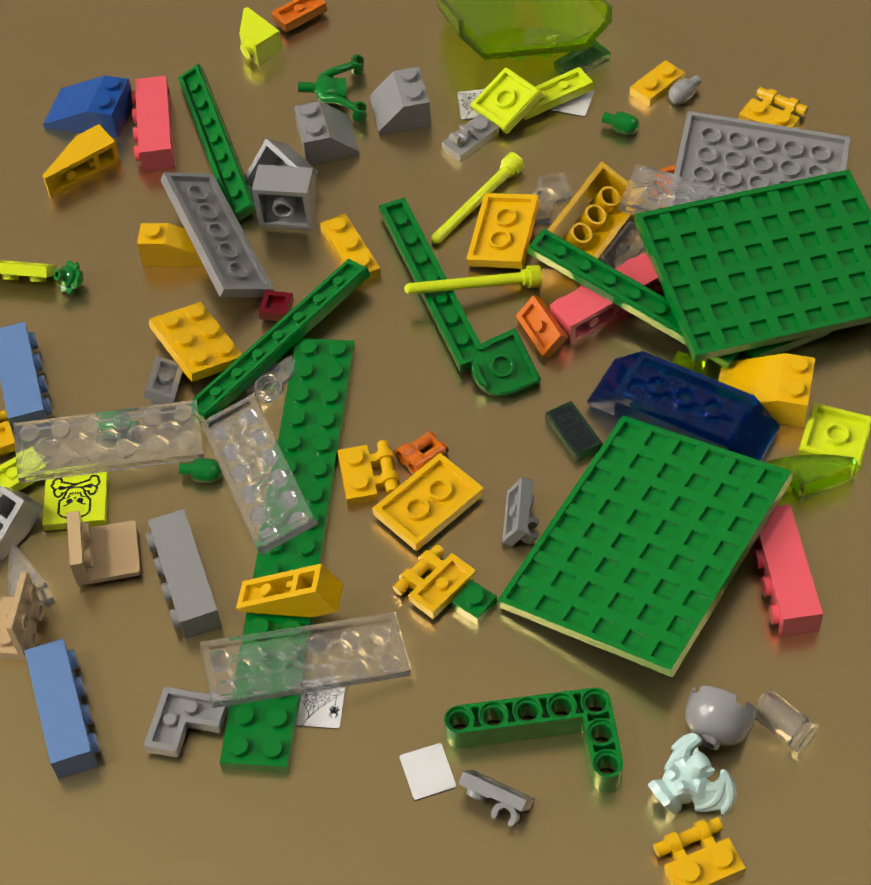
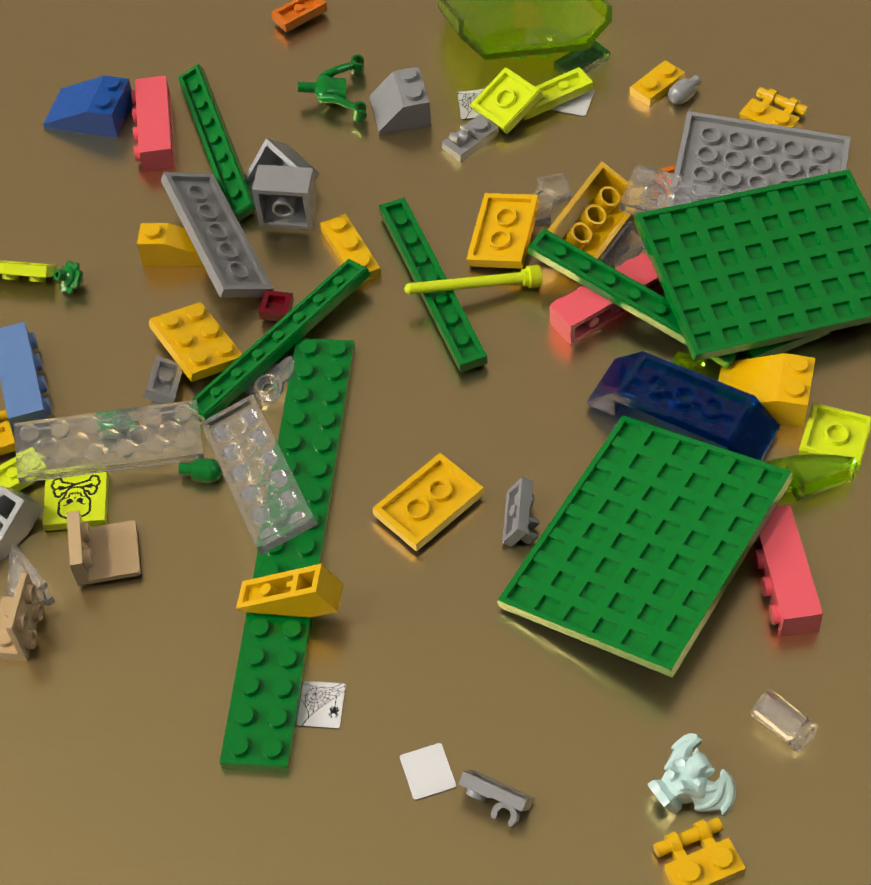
medium blue brick [25,638,100,779] -> none
yellow slope [42,124,120,197] -> none
light grey plate [143,686,230,758] -> none
light grey brick [145,509,222,639] -> none
clear plate [200,612,411,708] -> none
neon yellow slope [239,7,282,65] -> none
light grey slope [294,101,360,165] -> none
yellow plate [337,440,400,506] -> none
yellow plate [393,544,476,619] -> none
orange piece [394,431,449,475] -> none
neon yellow piece [431,152,525,244] -> none
green beam [444,688,623,793] -> none
green plate [451,580,497,625] -> none
green tile [471,328,542,397] -> none
orange plate [516,295,568,358] -> none
tile [545,401,603,461] -> none
green cylinder [601,111,639,135] -> none
light grey cylinder [685,686,757,750] -> none

